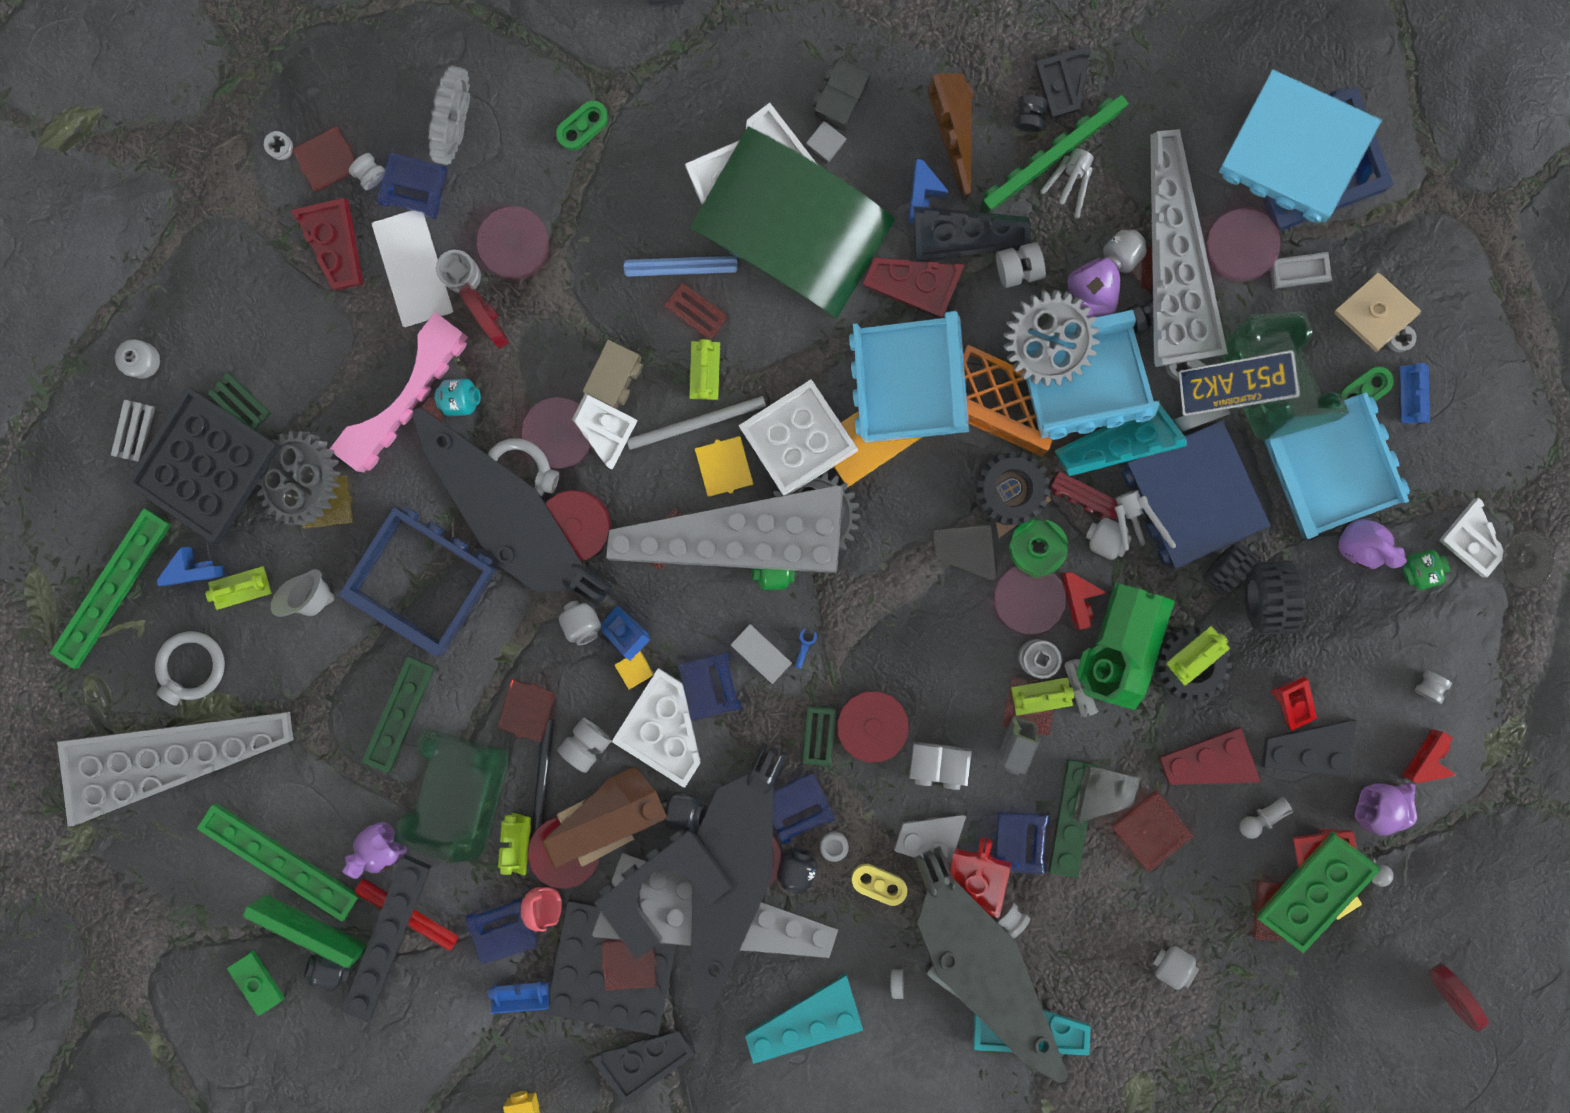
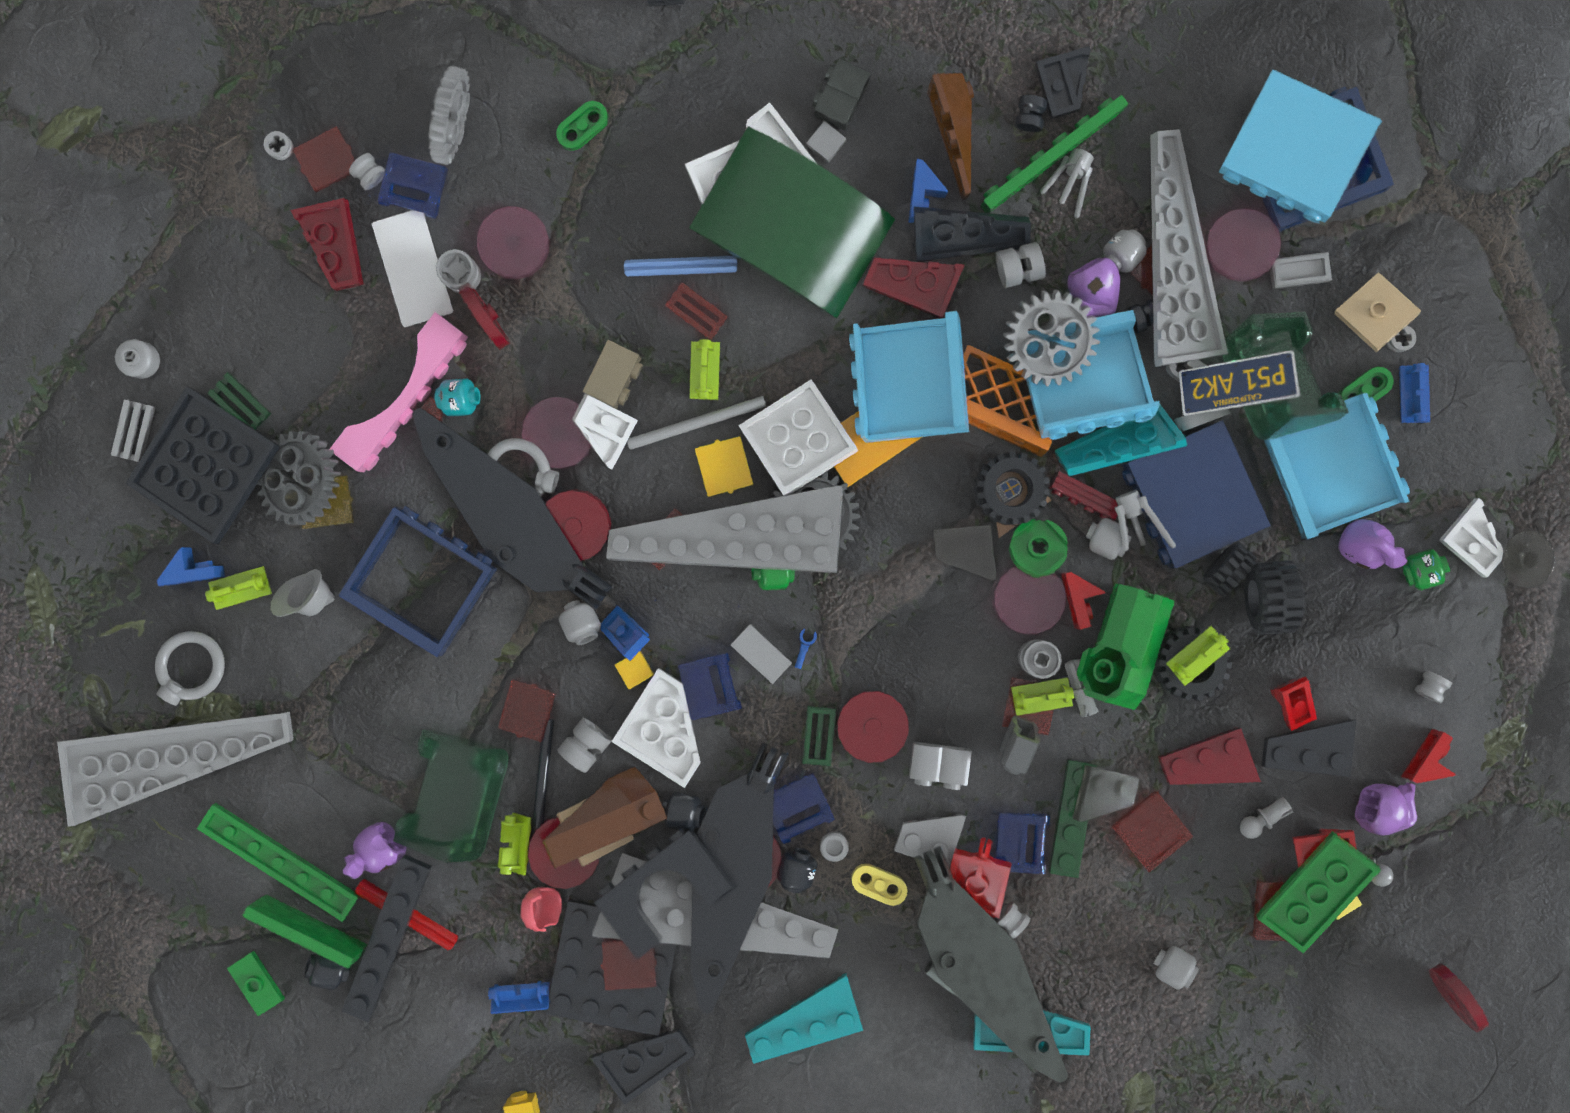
green plate [50,508,172,669] -> none
dark green plate [362,656,436,773] -> none
clear blue plate [466,897,538,965] -> none
light grey tile [891,969,904,999] -> none

